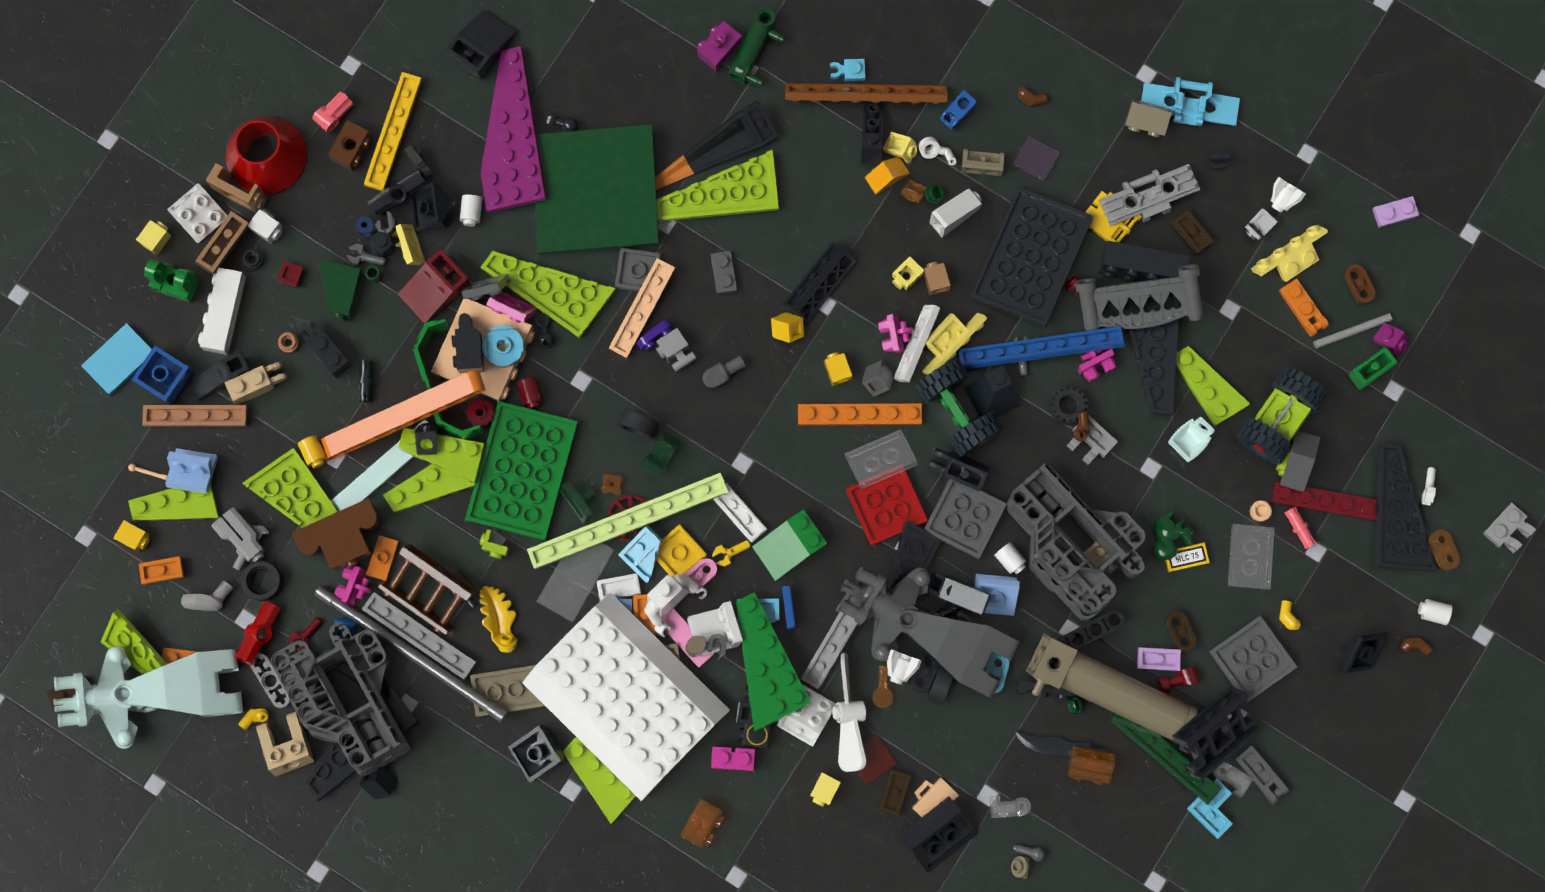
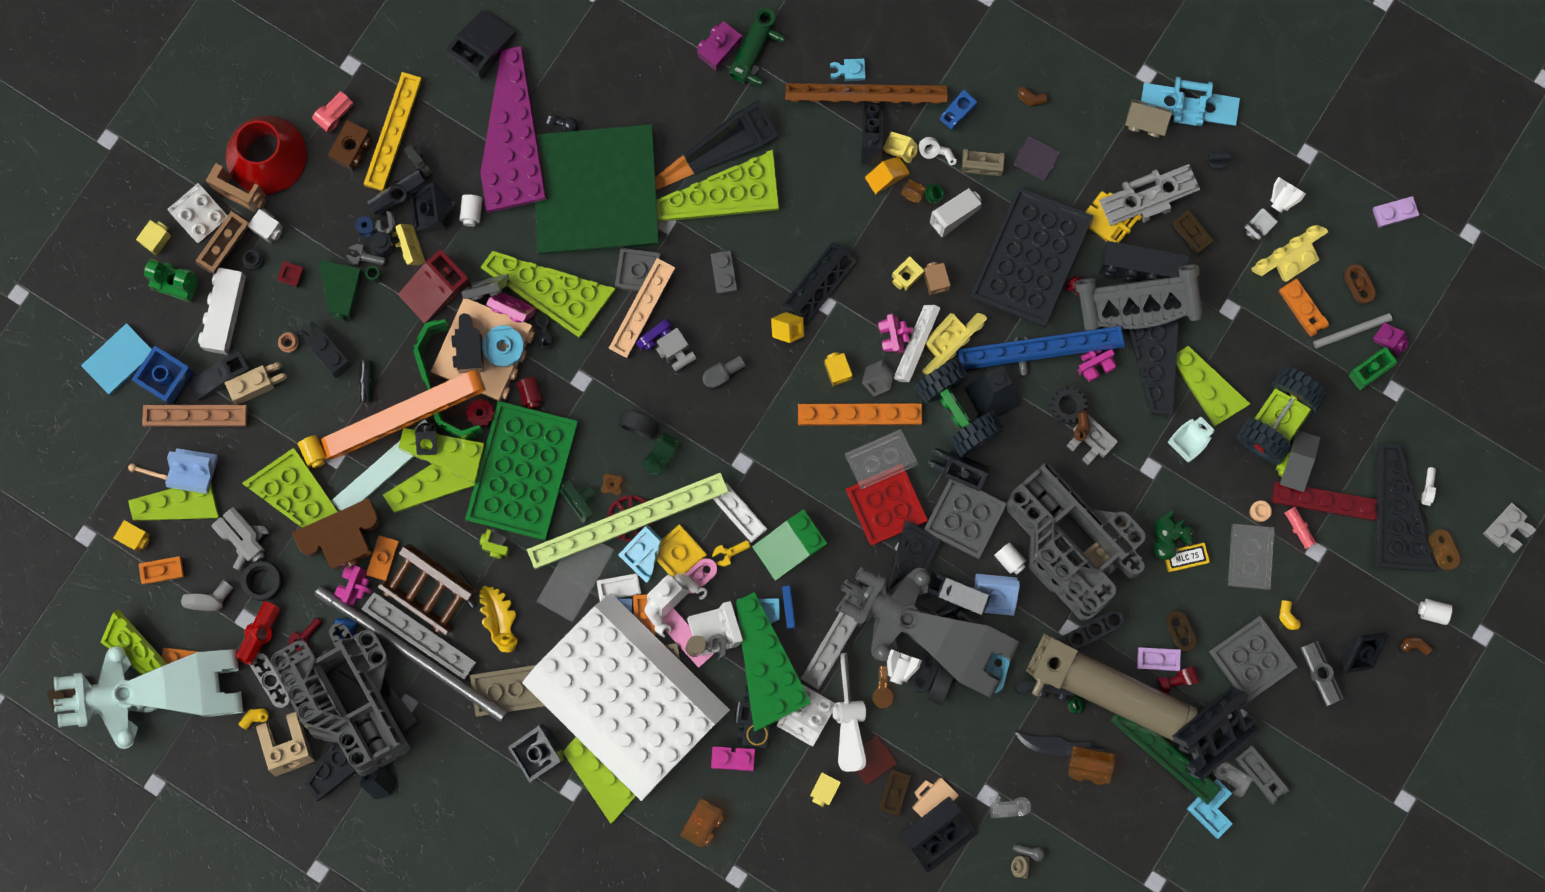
none -> dark grey piece [1300,641,1344,706]

